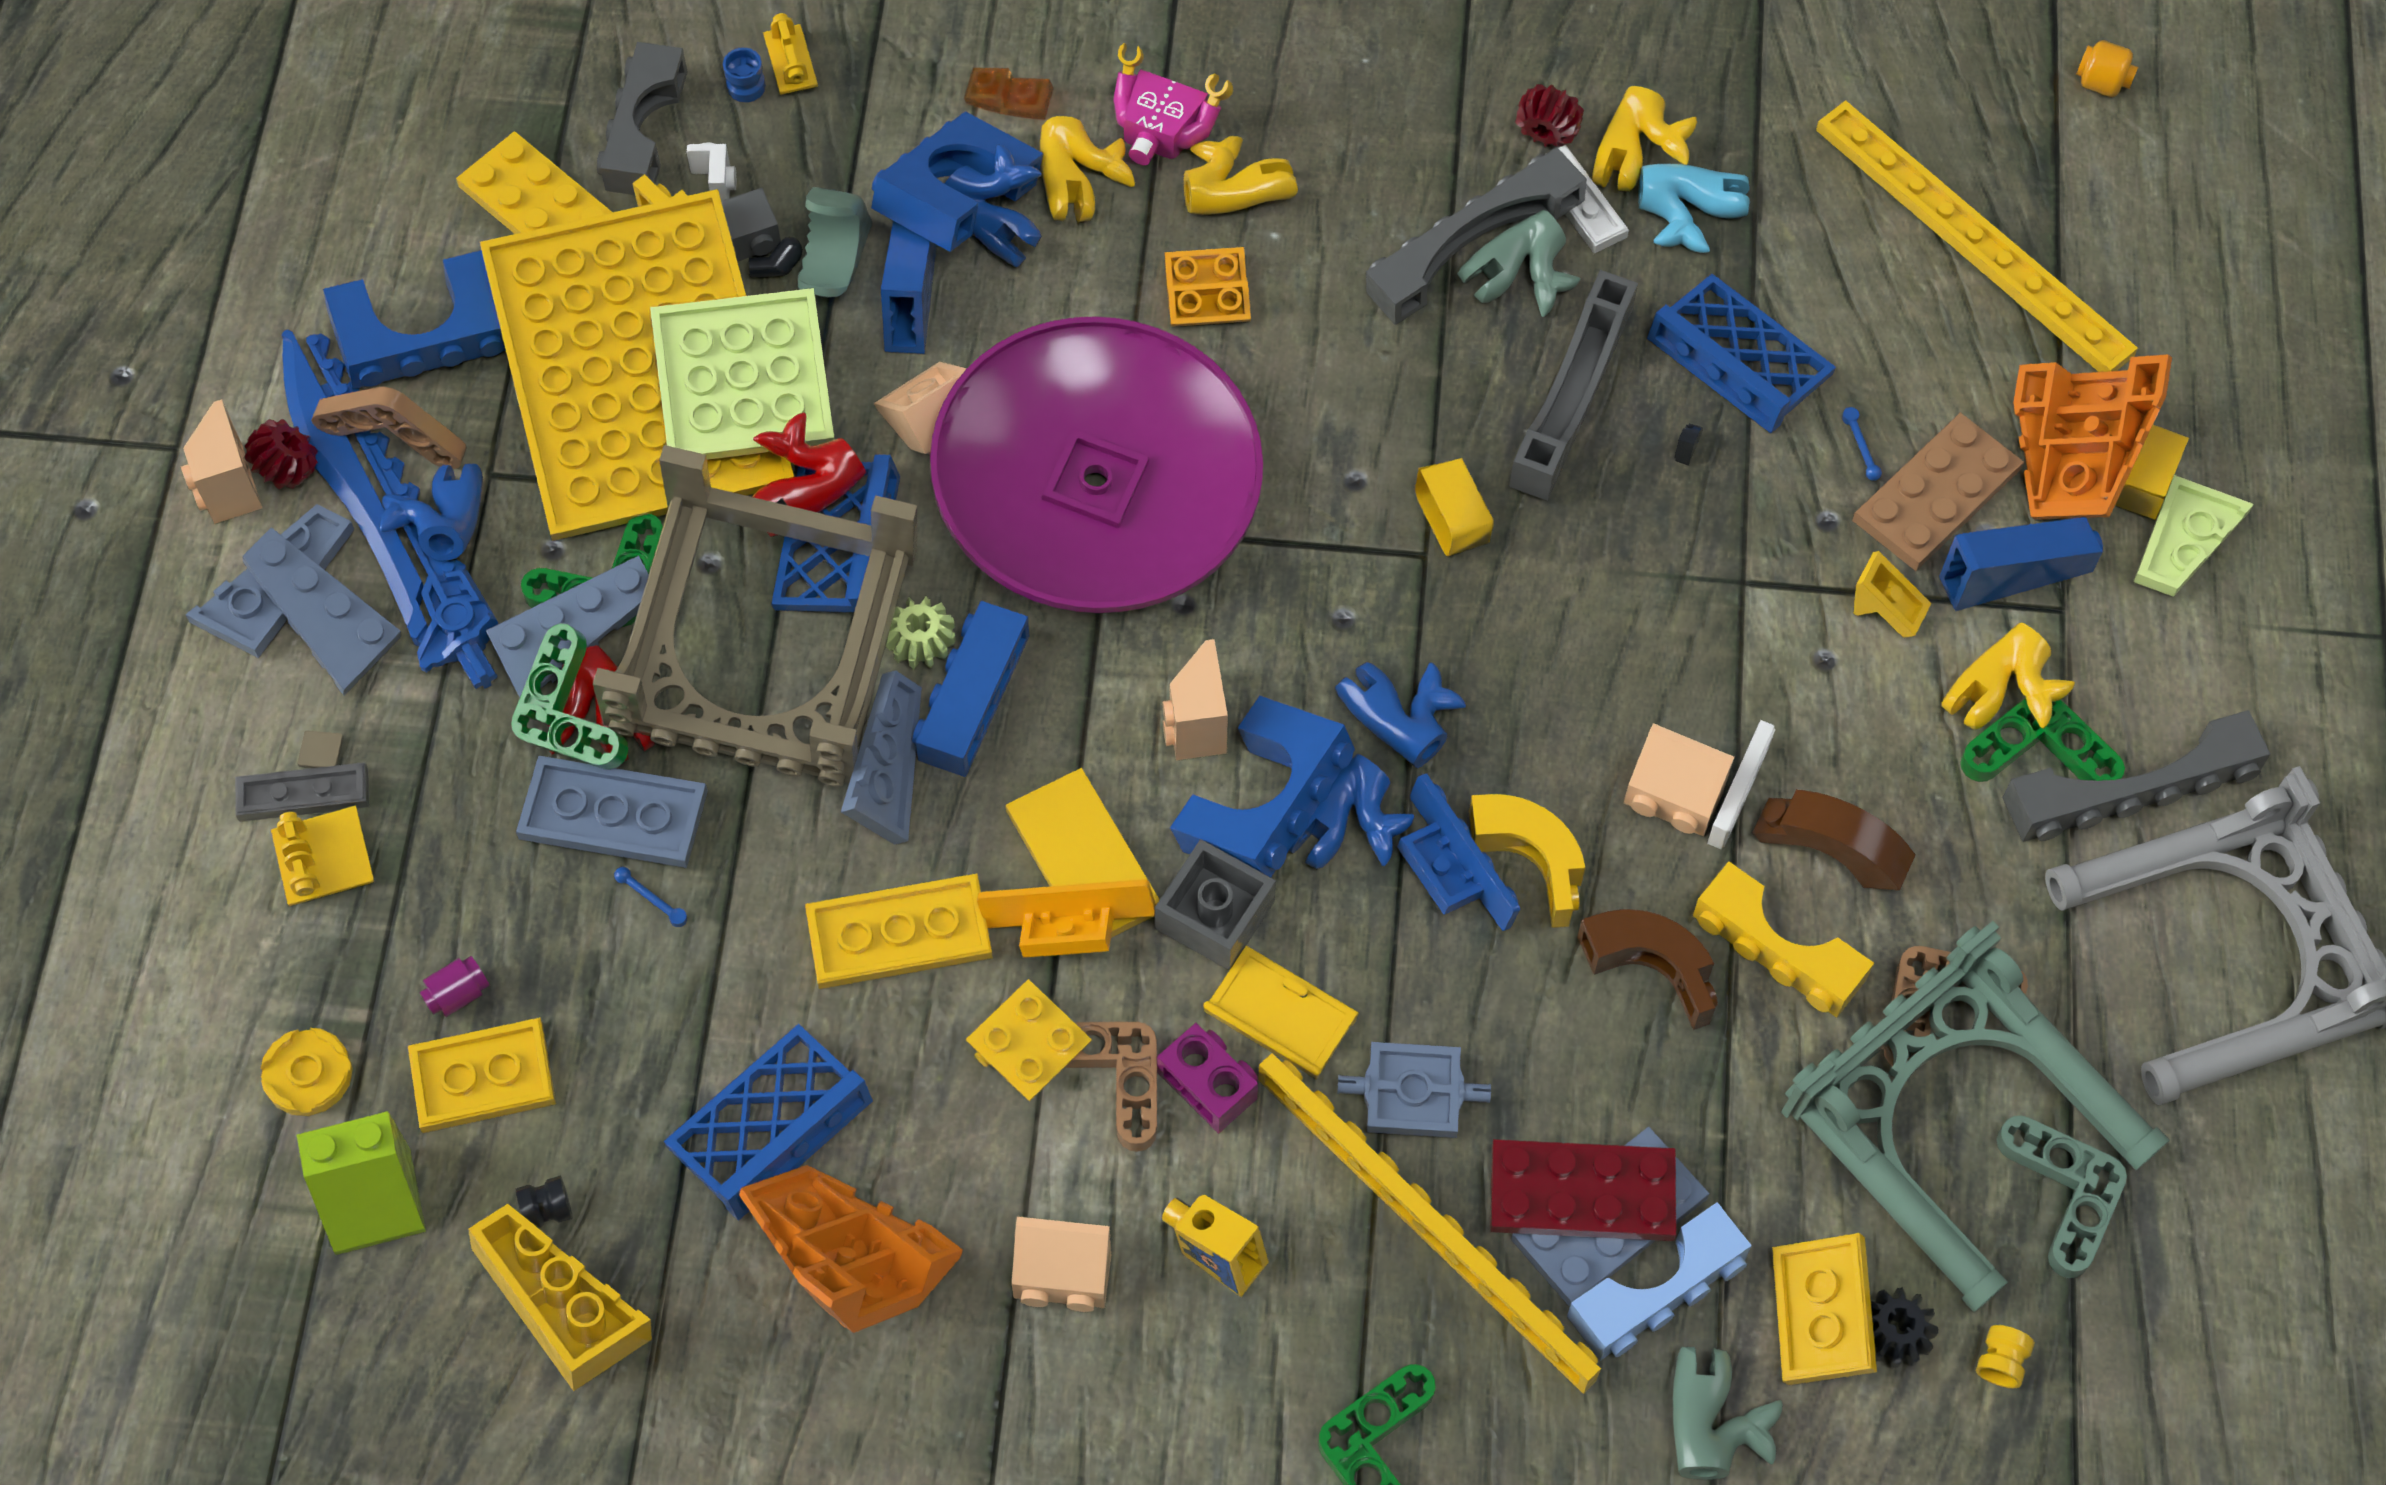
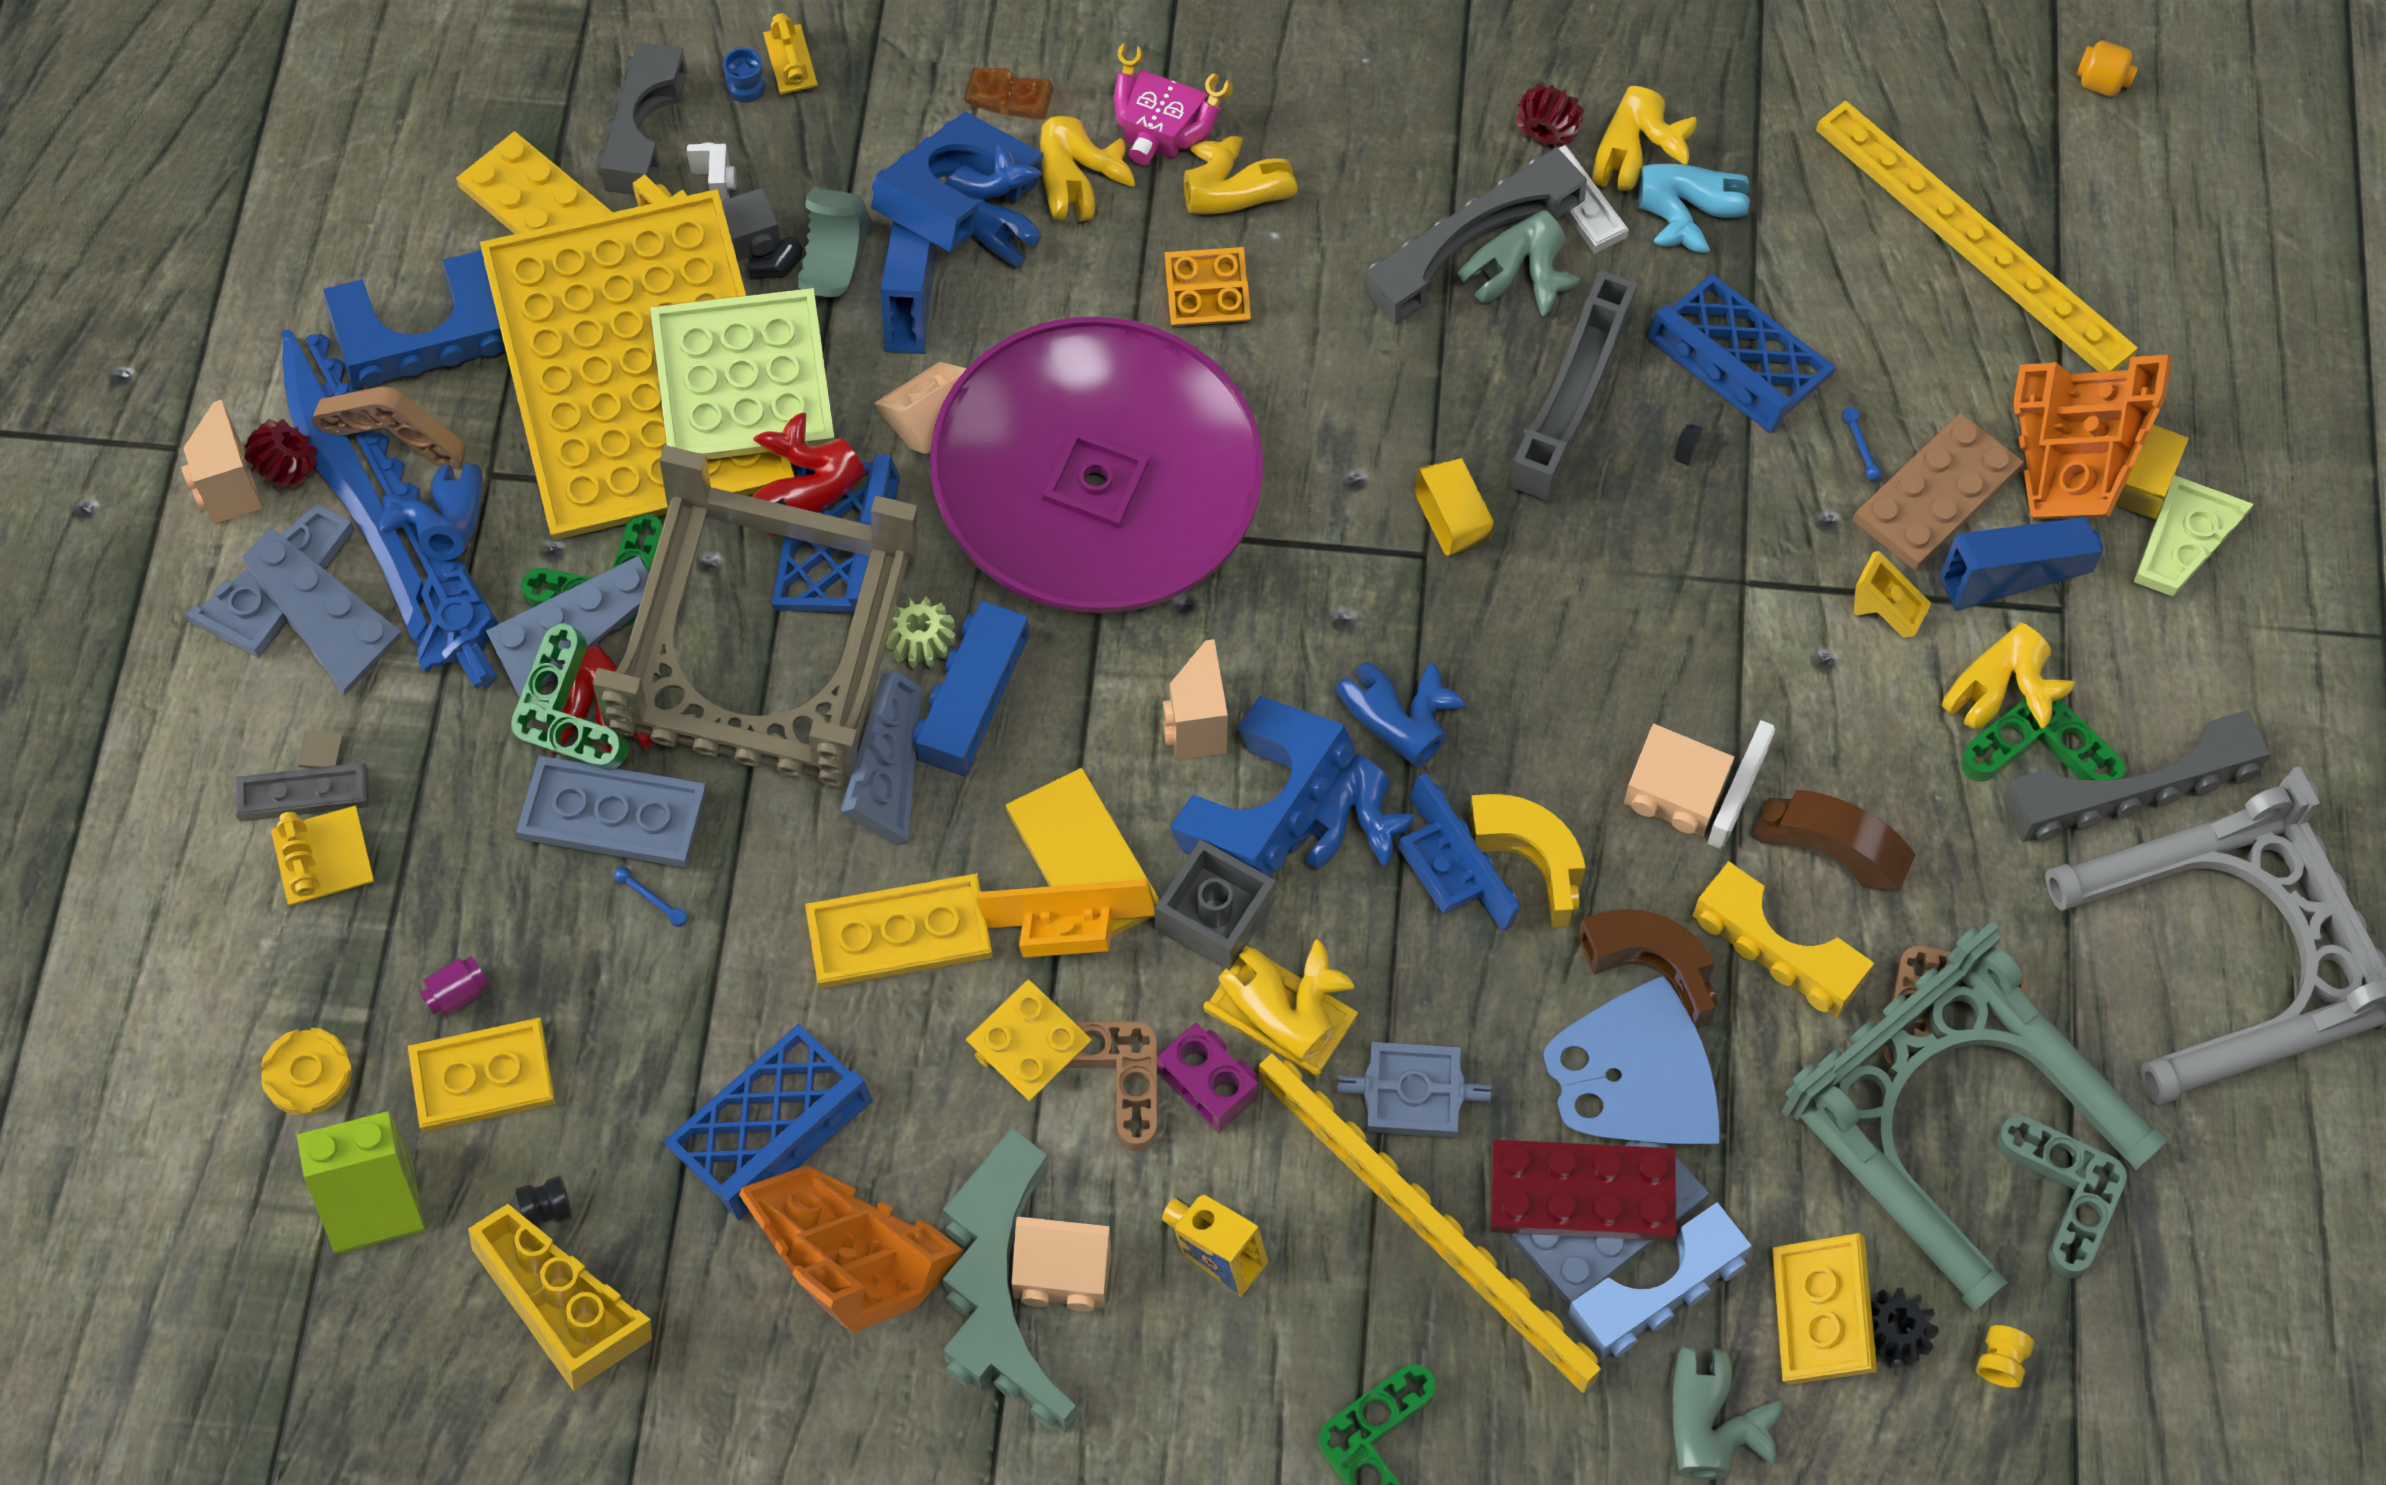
none -> sand green arch [943,1128,1077,1432]
none -> yellow piece [1218,939,1355,1062]
none -> medium blue piece [1543,975,1719,1144]

